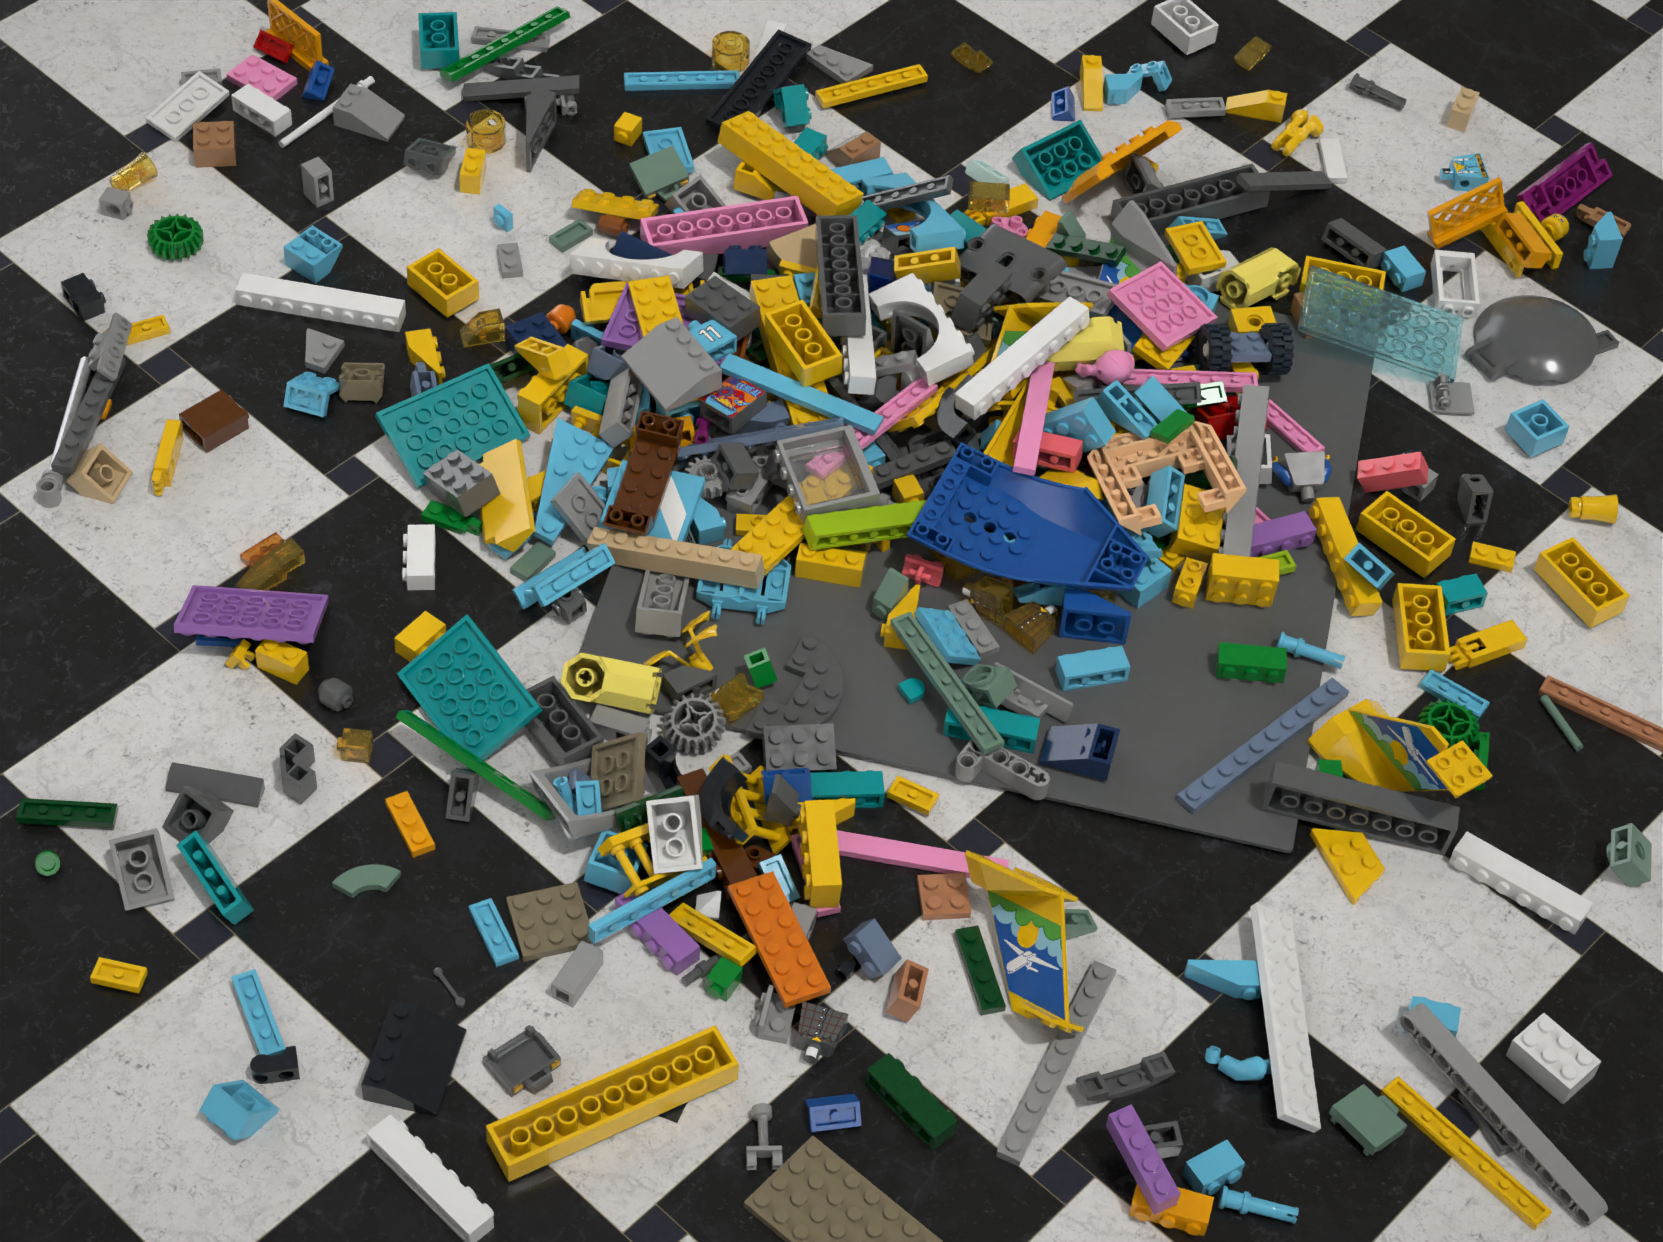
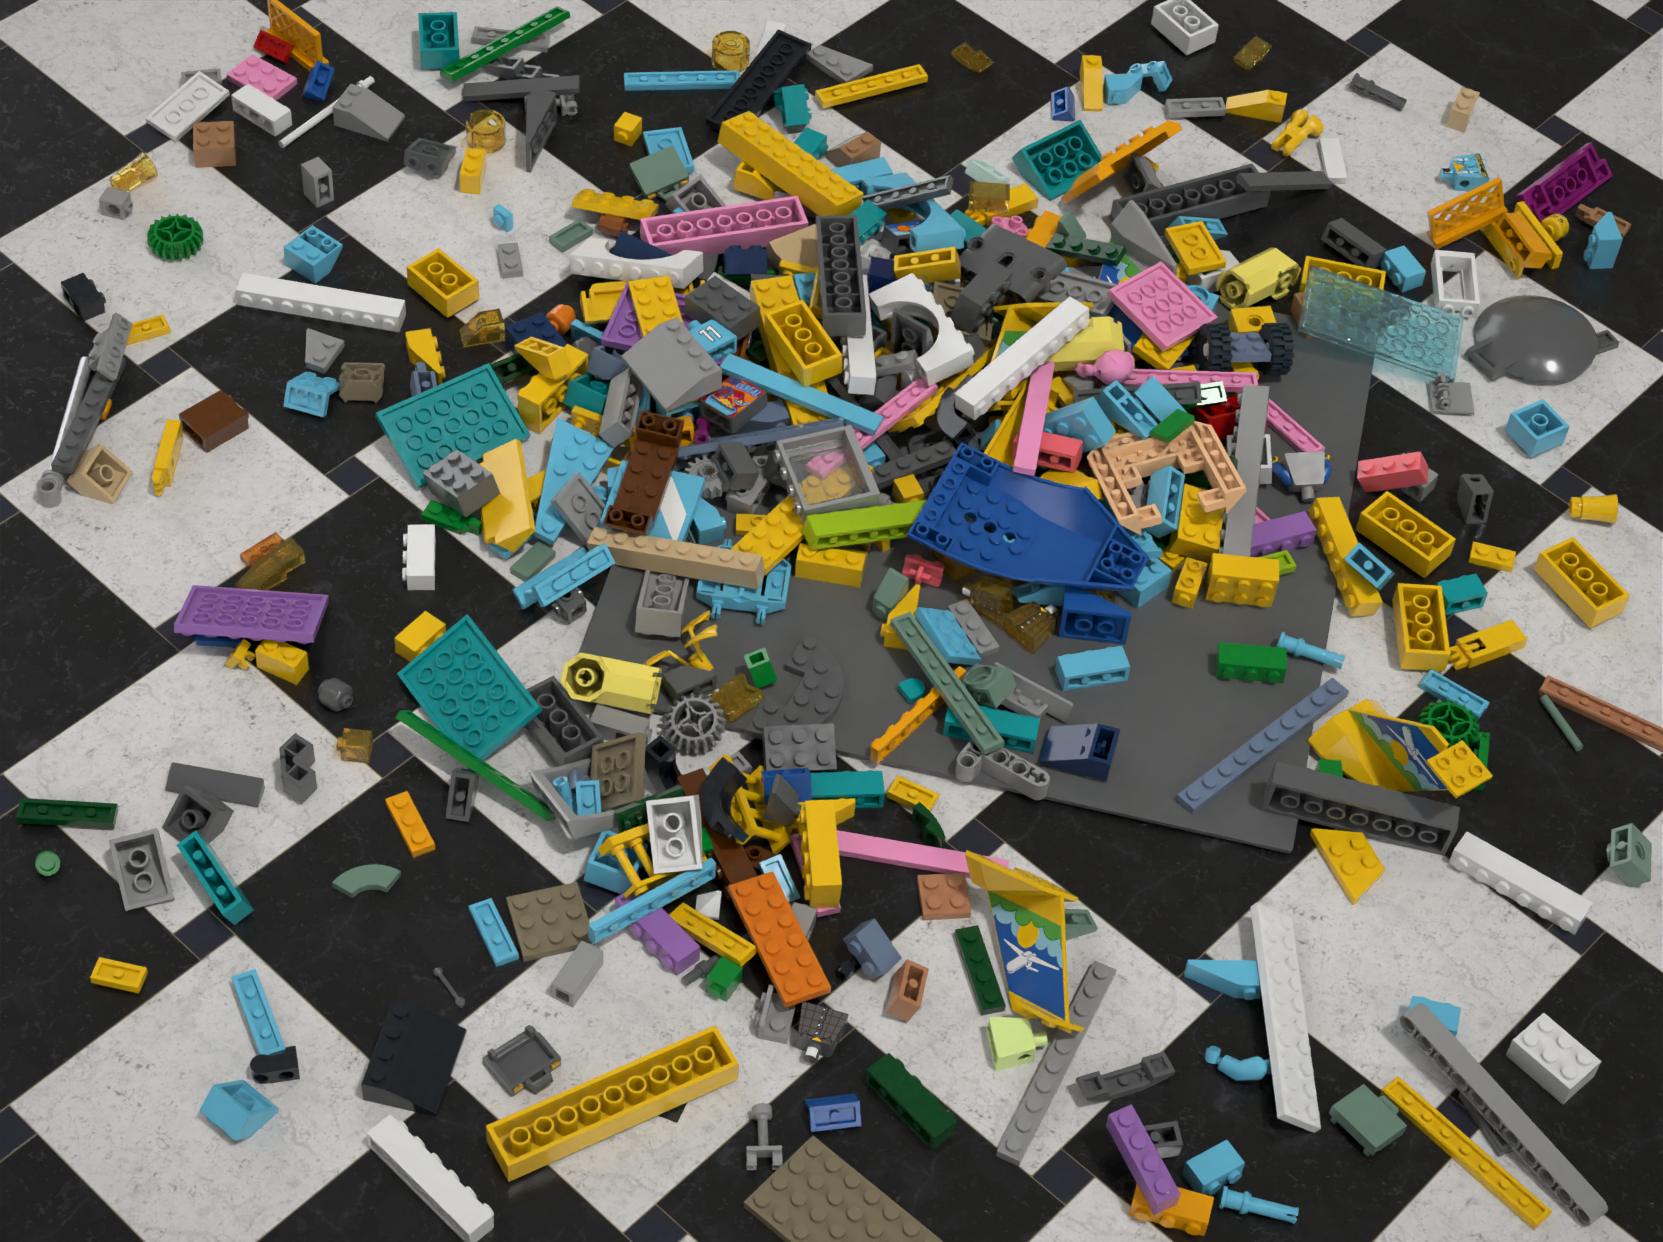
none -> light orange plate [870,666,967,765]
none -> dark green slope [911,802,946,849]
none -> yellowish green torso [987,1017,1048,1071]

